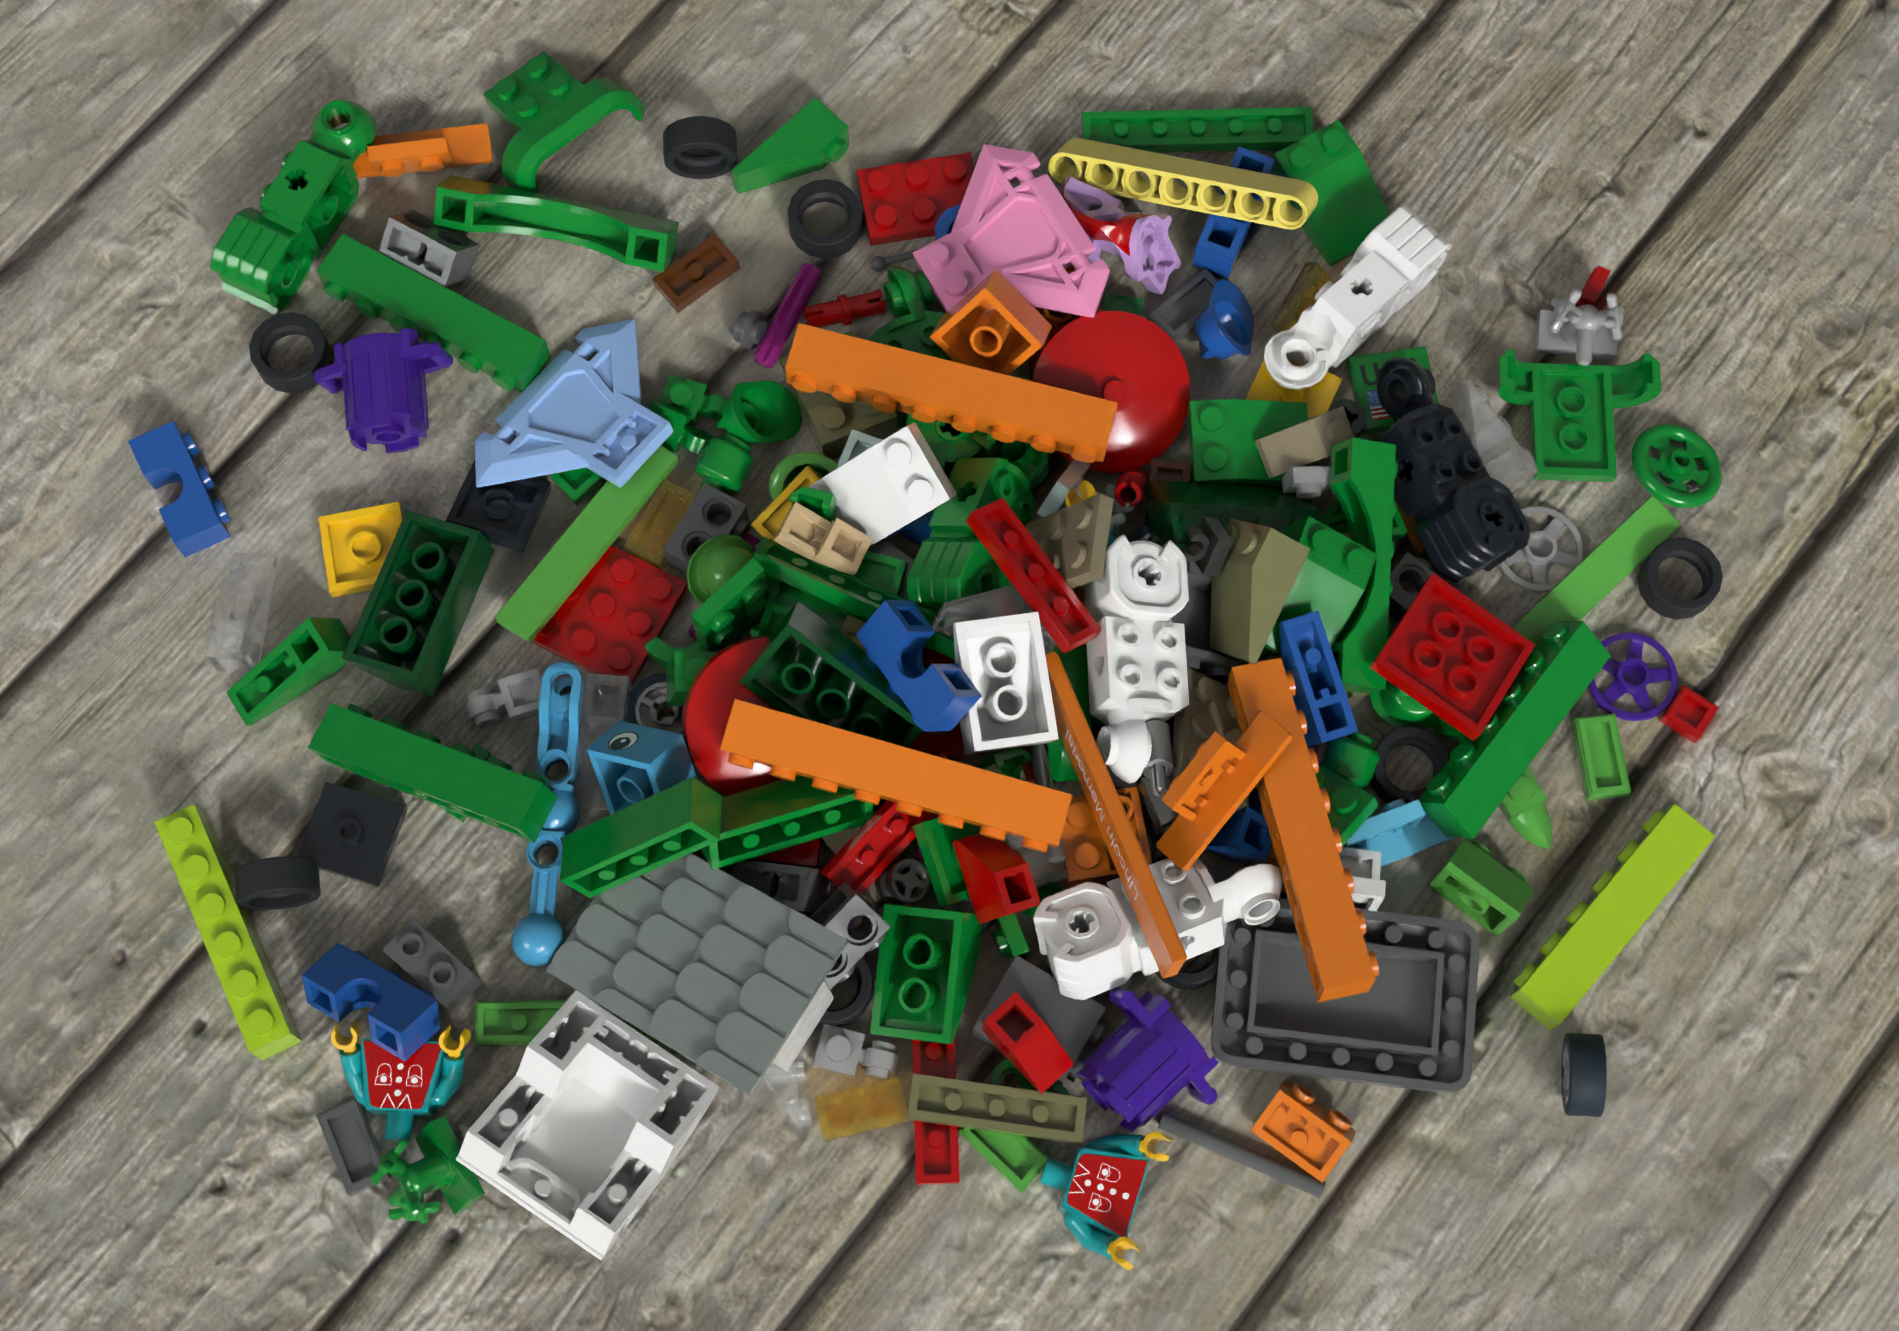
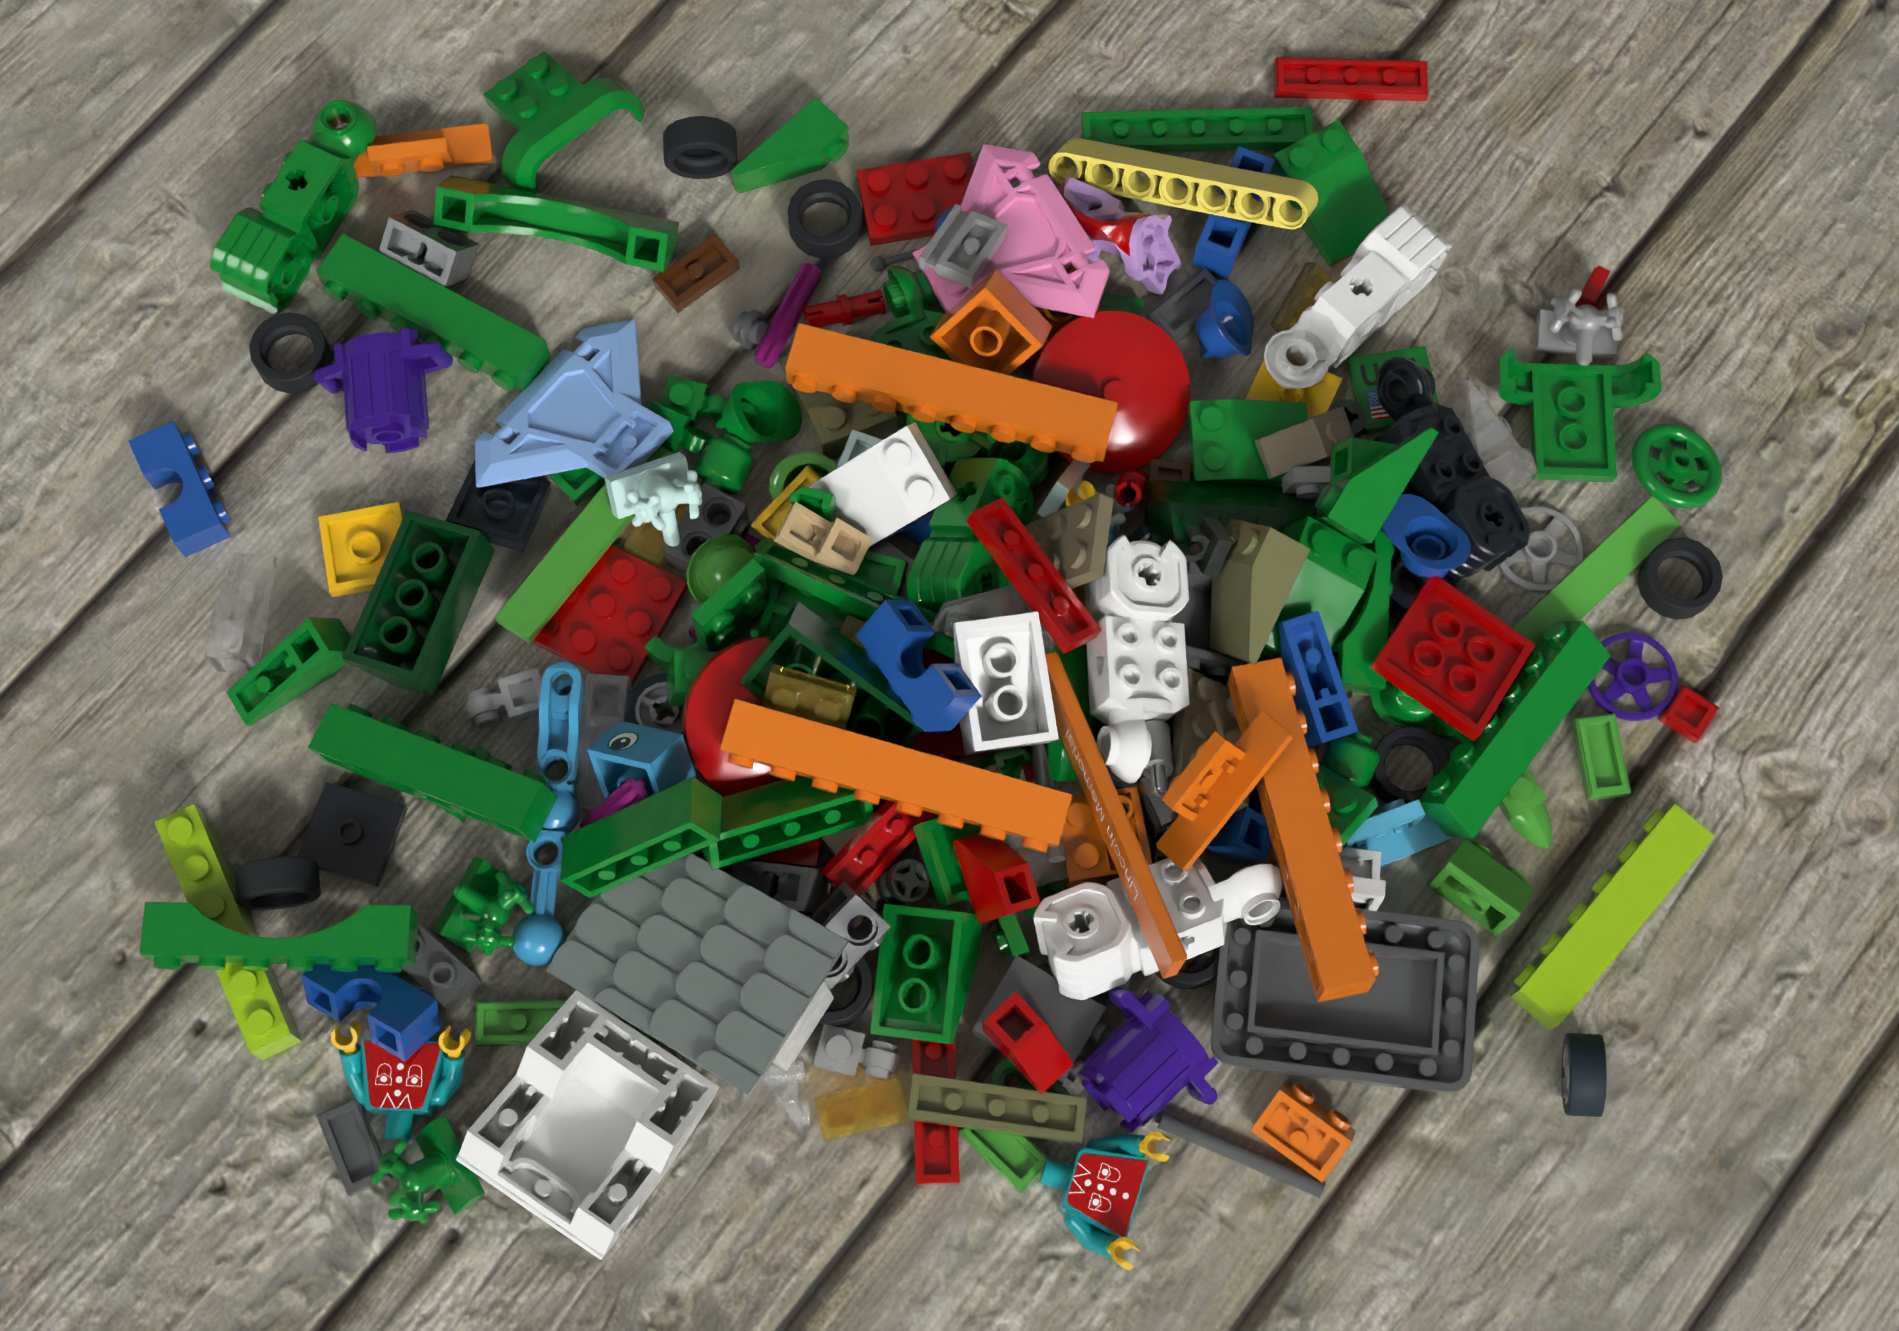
none -> green arch [140,902,419,972]
none -> green piece [431,857,535,955]
none -> magenta axle [579,778,648,828]
none -> light aqua piece [604,452,702,546]
none -> clear yellow plate [762,664,857,730]
none -> light grey plate [919,204,1008,289]
none -> red tile [1274,57,1428,101]
none -> green slope [1315,428,1439,544]
none -> blue piece [1381,494,1471,578]

